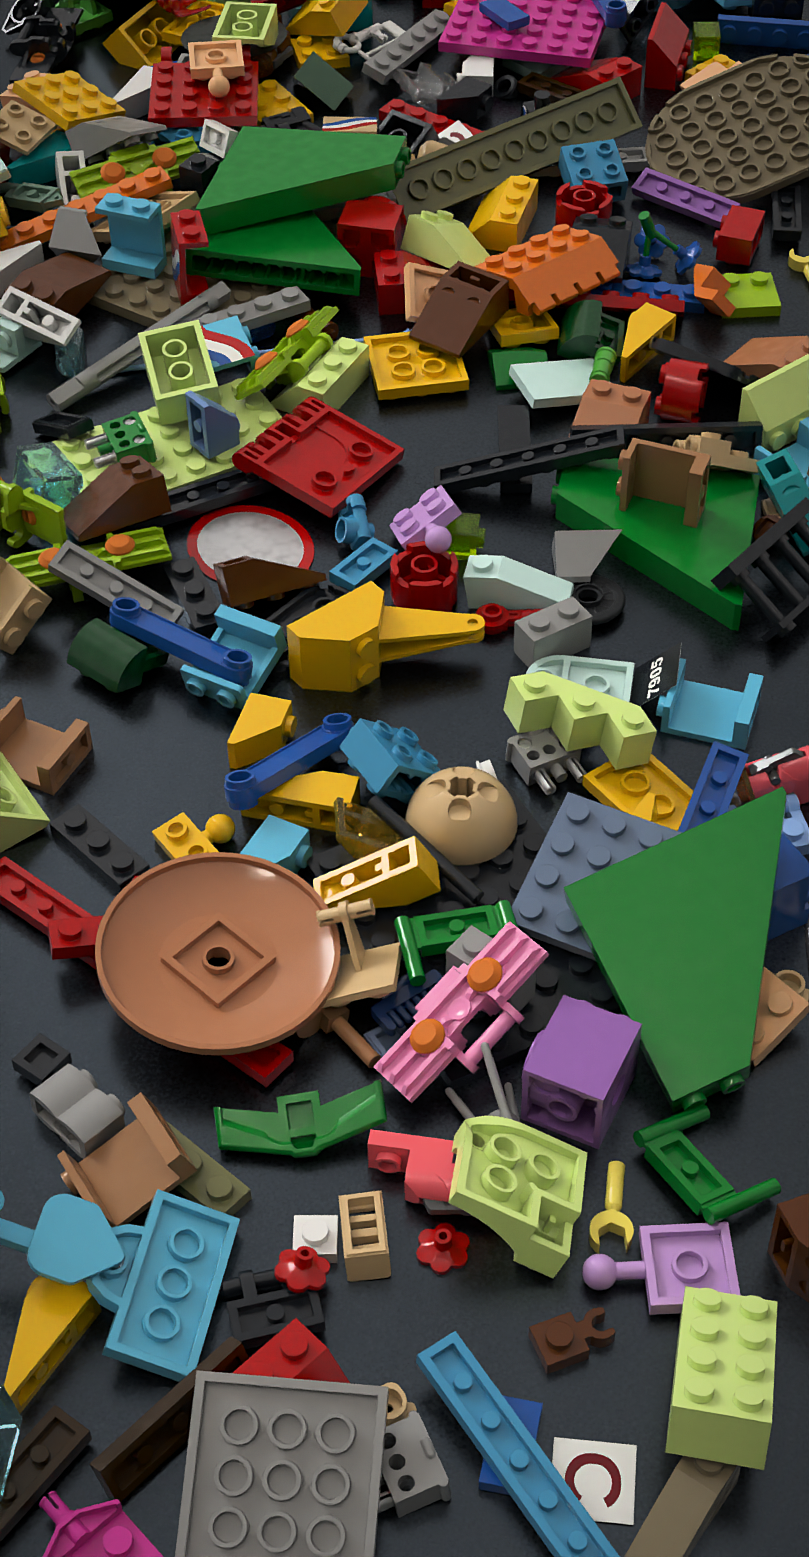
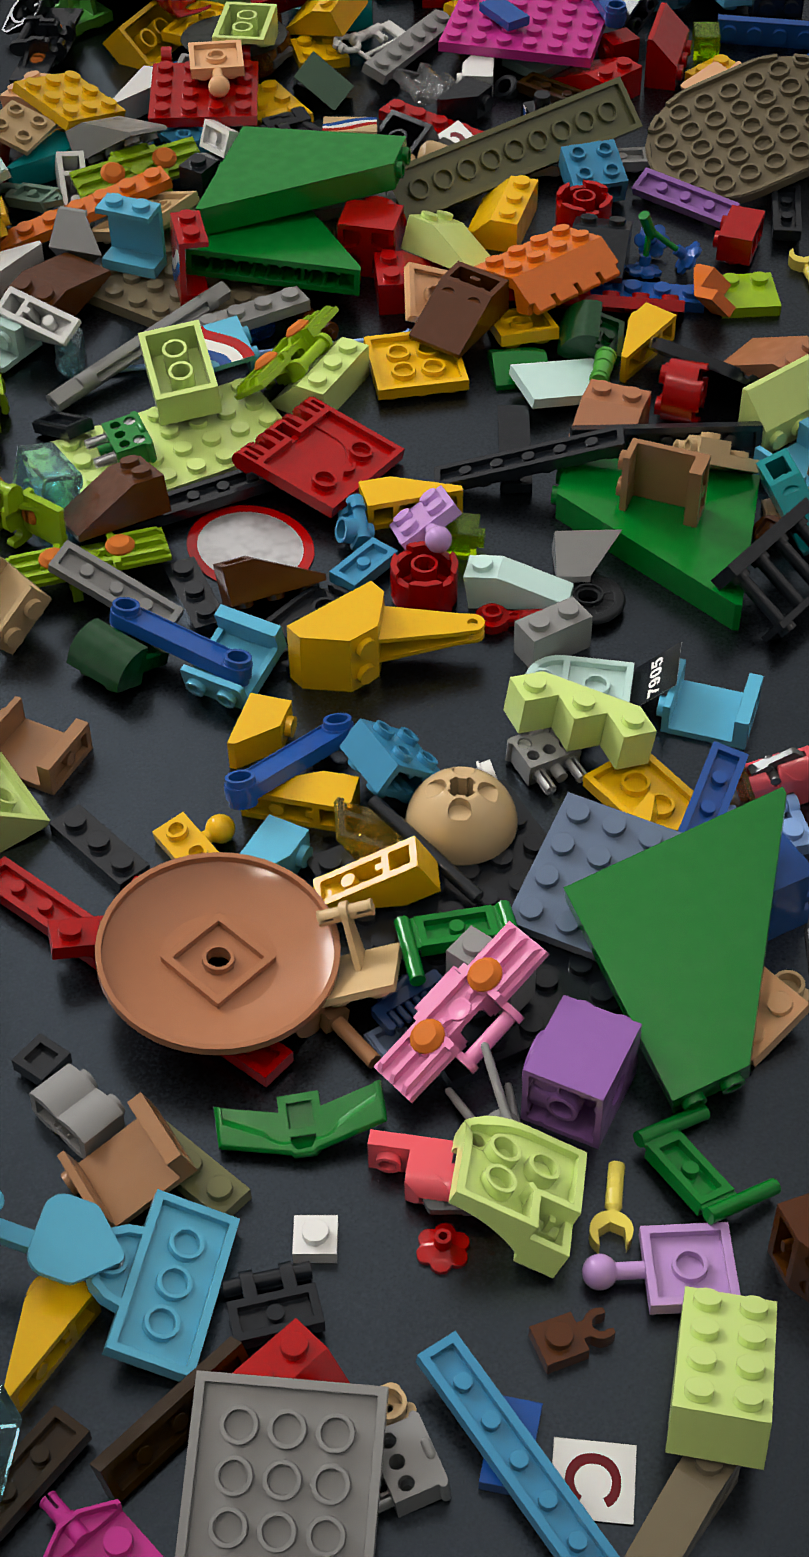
medium blue slope [185,390,240,459] -> none
red plant [274,1246,330,1293] -> none
tan slope [339,1190,391,1282] -> none
none -> yellow slope [358,476,463,530]
none -> red brick [598,27,640,62]

